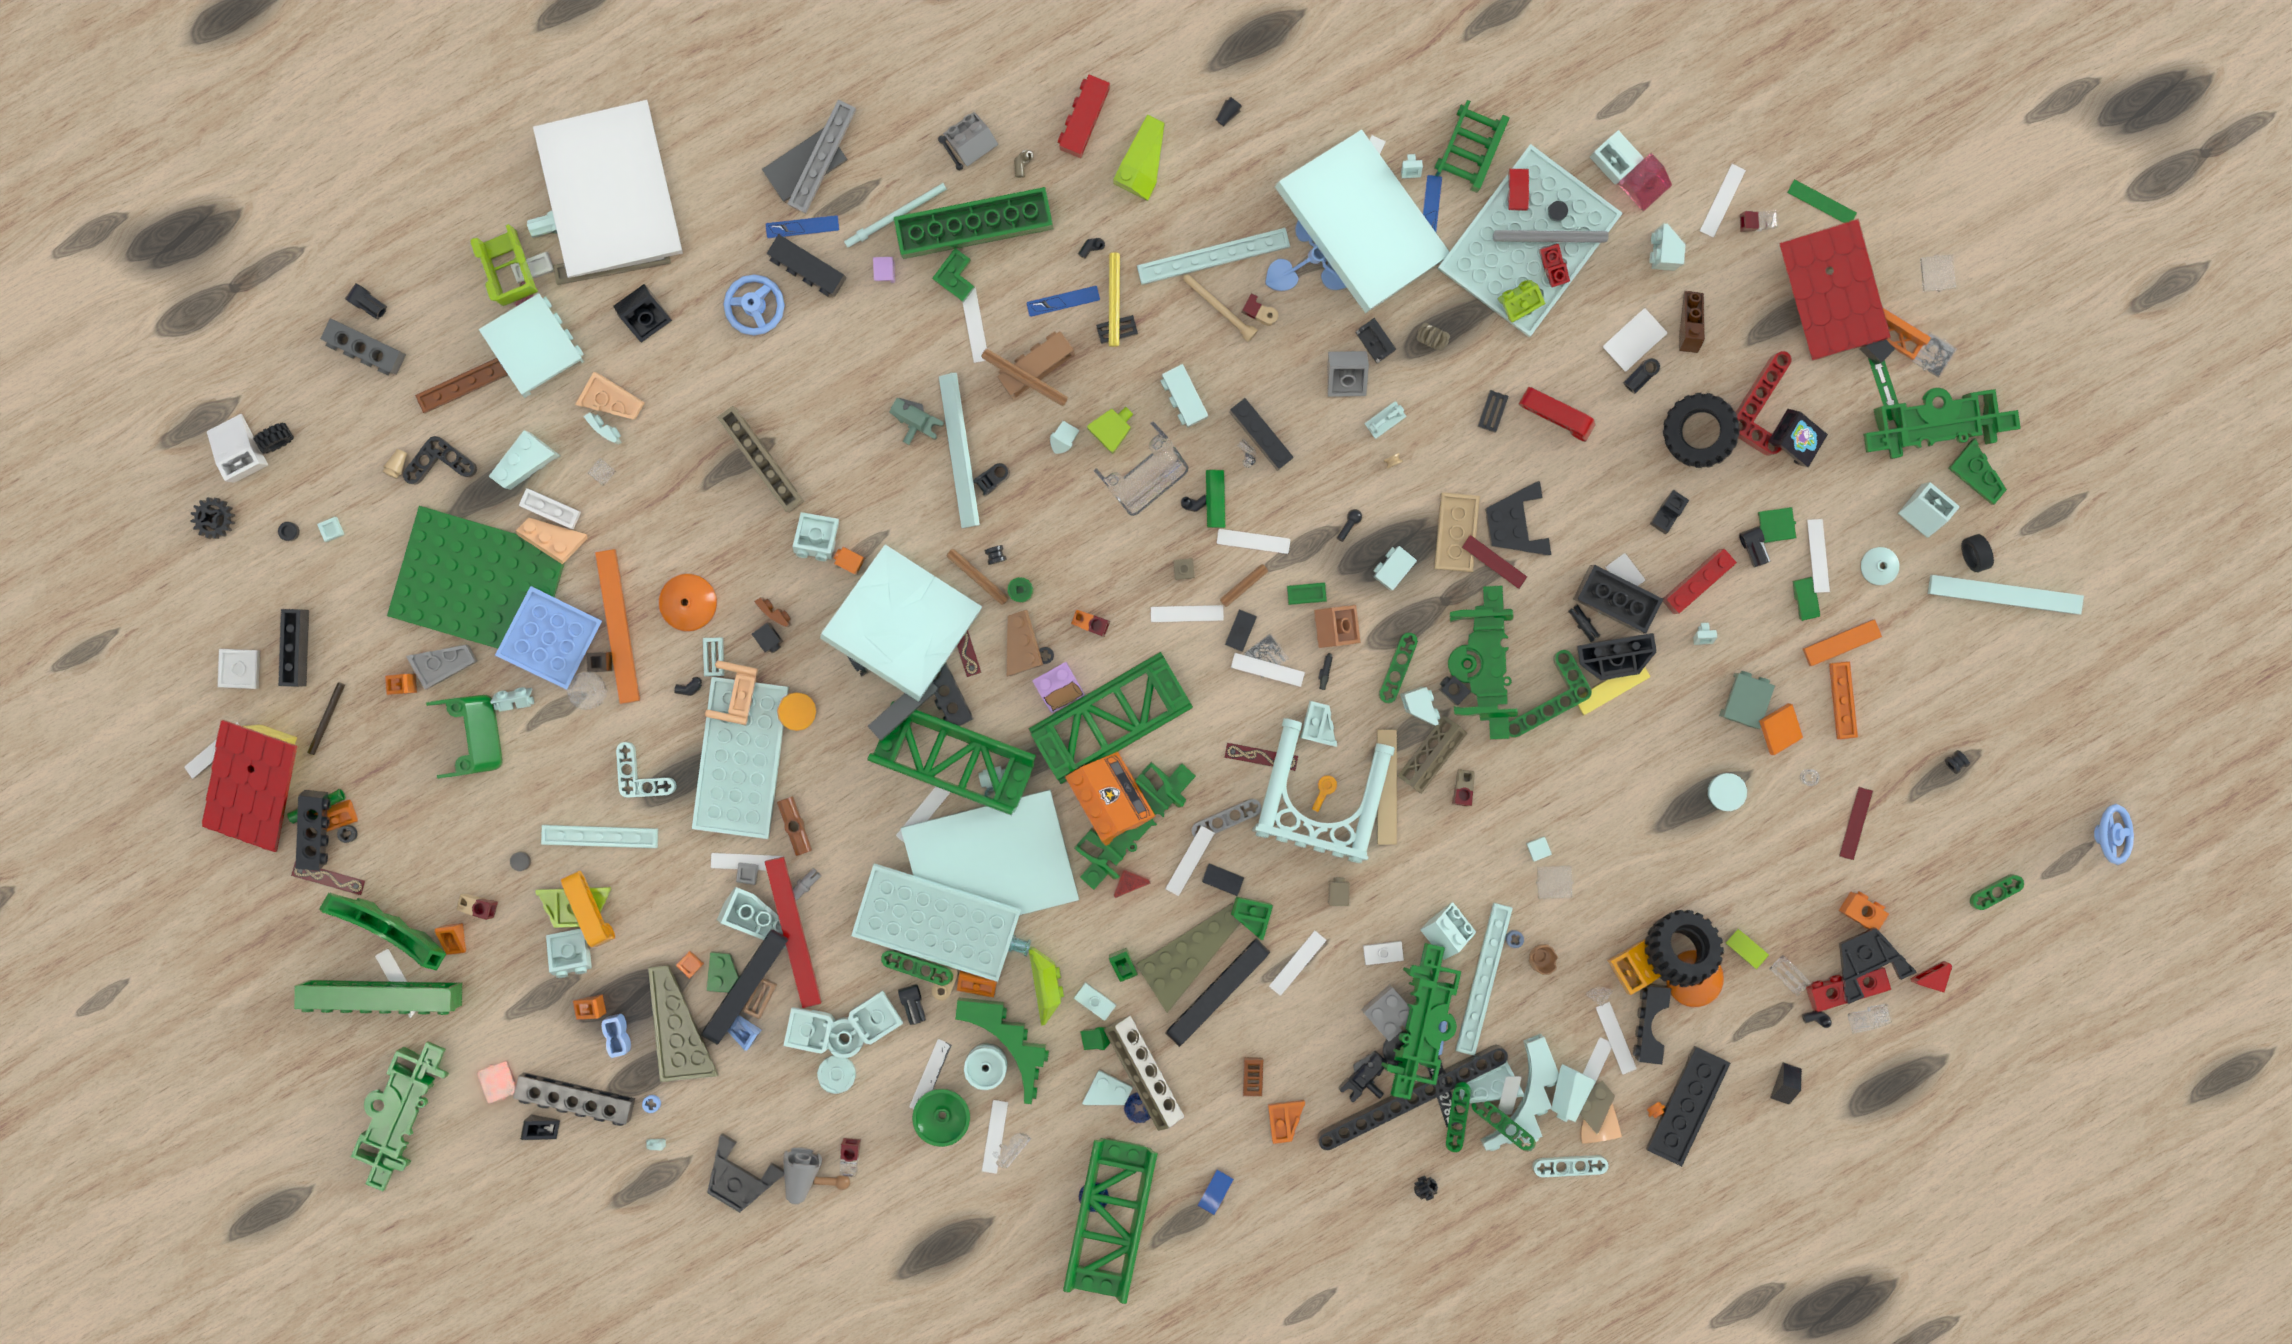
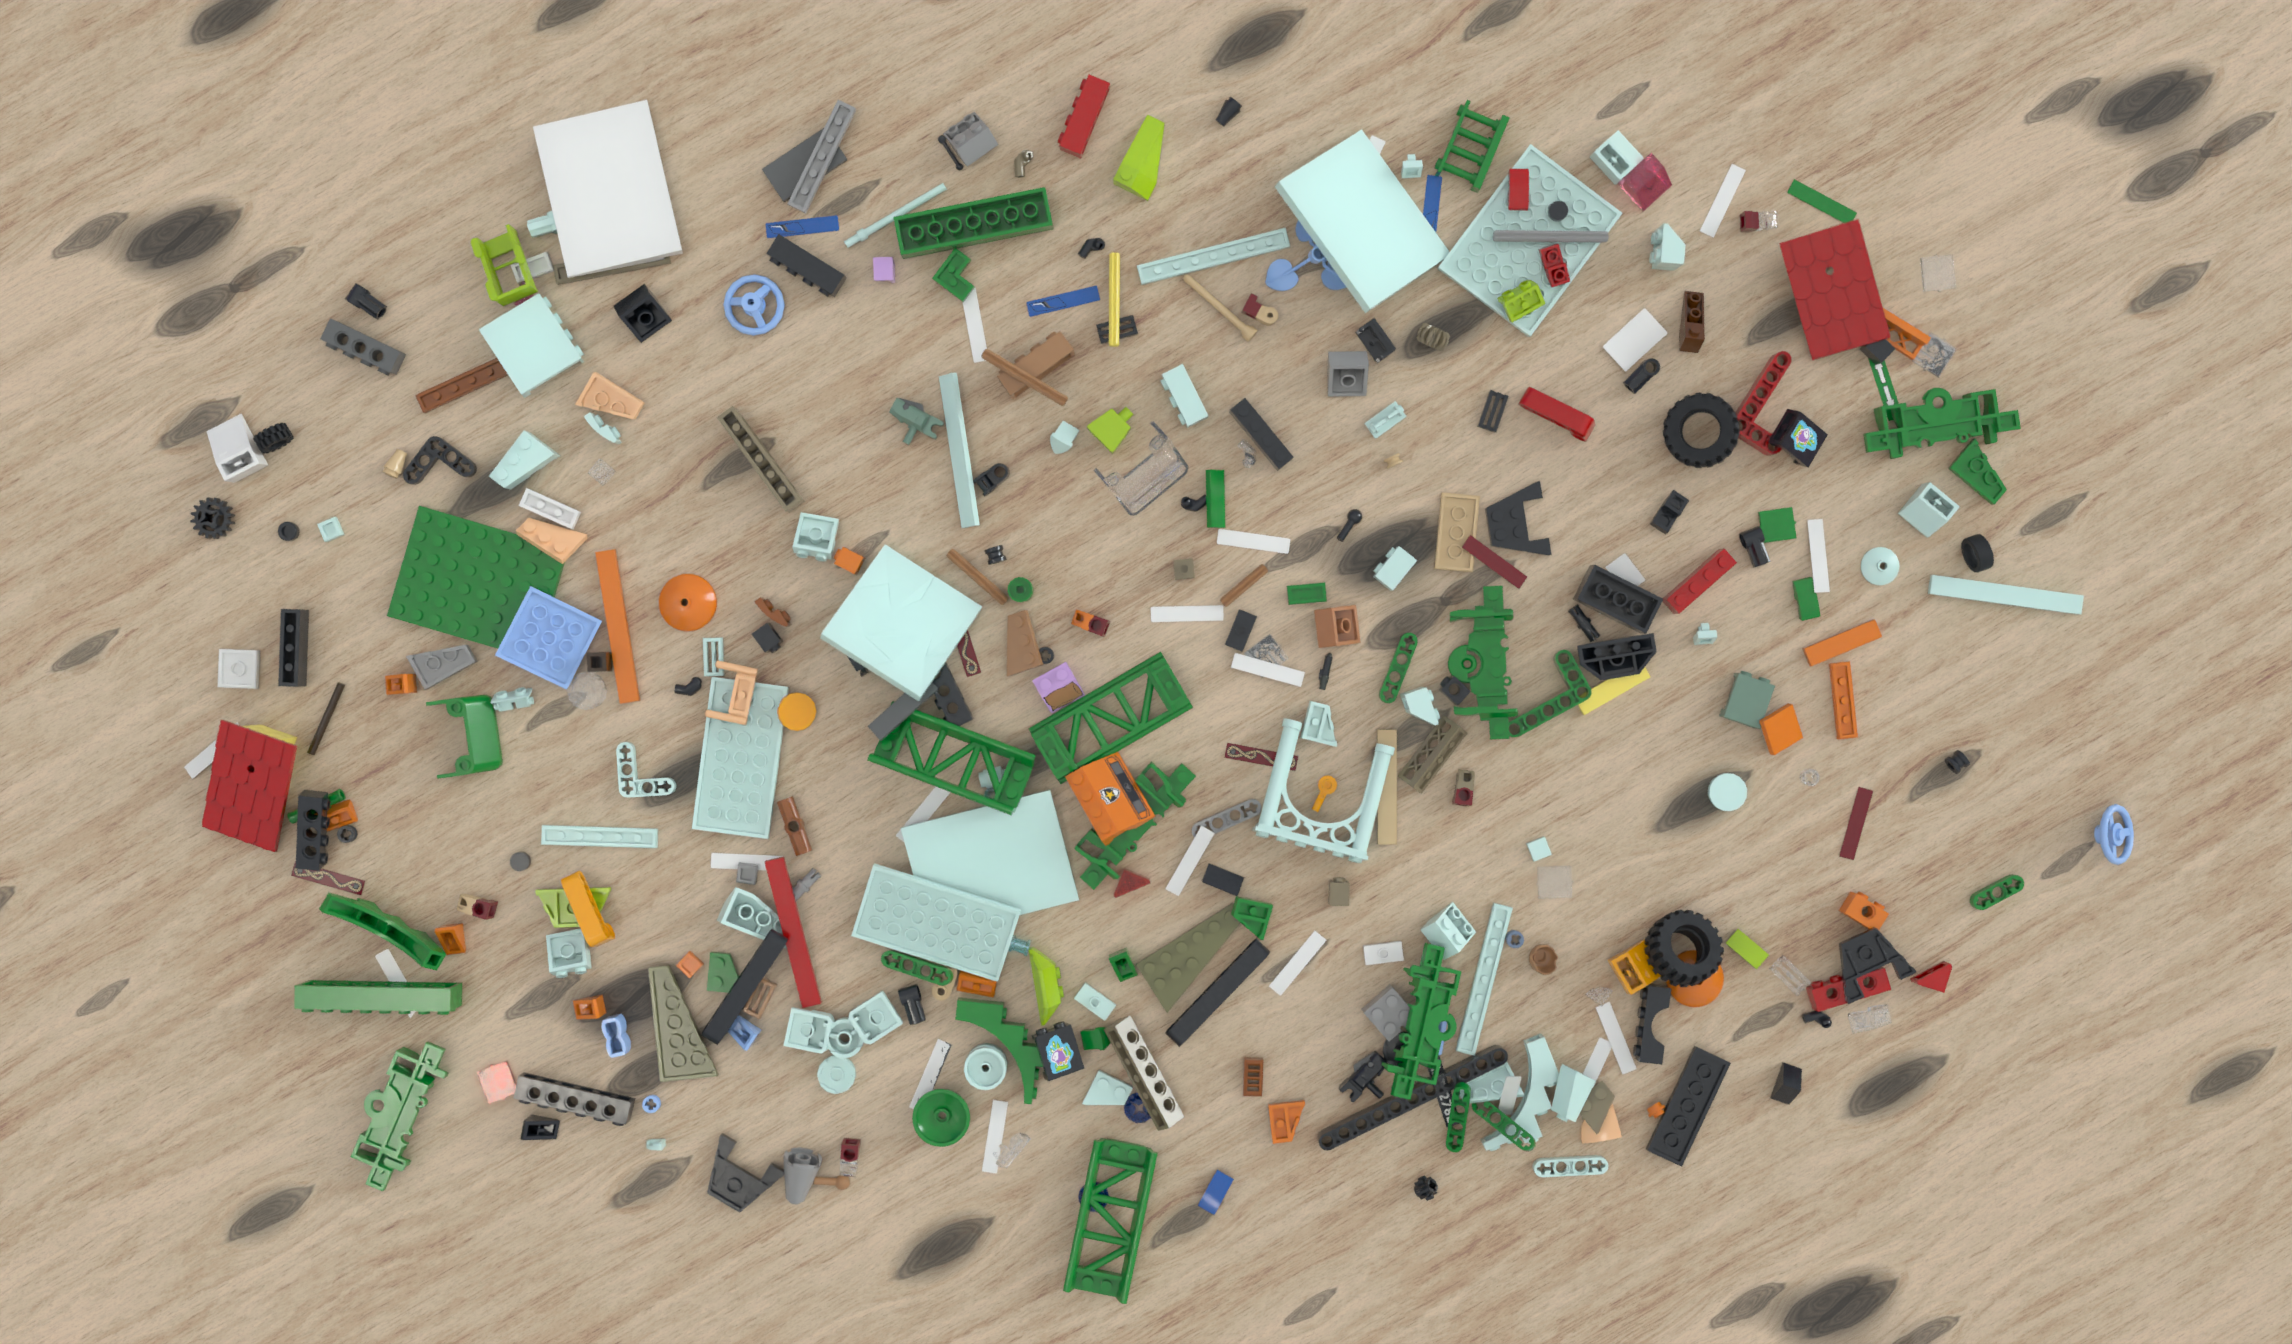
none -> black panel [1032,1021,1085,1081]

